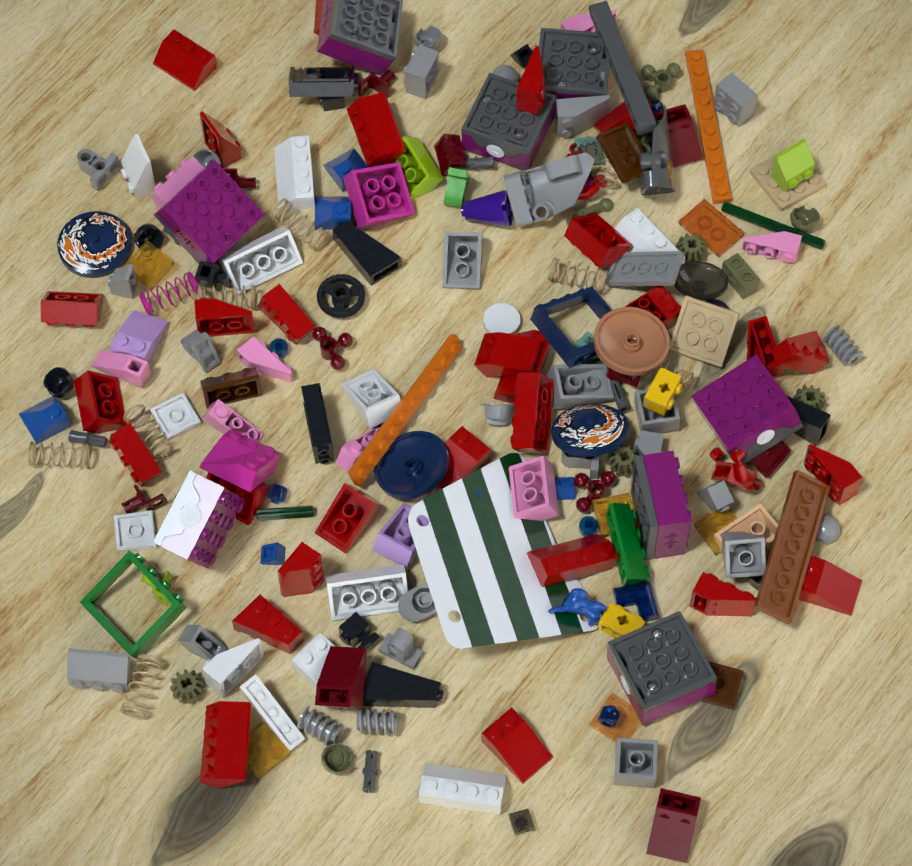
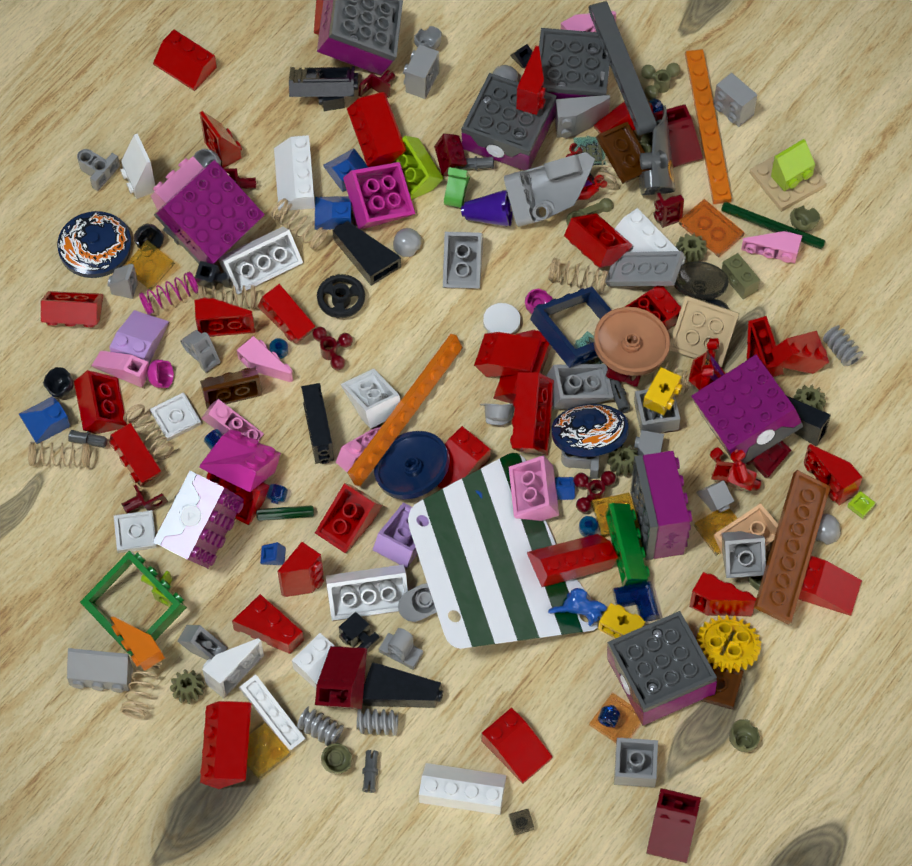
none -> orange slope [111,616,165,671]
none -> dark pink hair [147,360,174,388]
none -> clear blue piece [204,429,223,450]
none -> light grey hair [393,228,422,257]
none -> dark pink hair [525,288,552,315]
none -> dark red bracket [653,193,684,228]
none -> red torso [688,338,725,390]
none -> yellow gear [696,615,761,673]
none -> olive hair [729,719,760,752]
none -> lime plate [847,491,876,519]

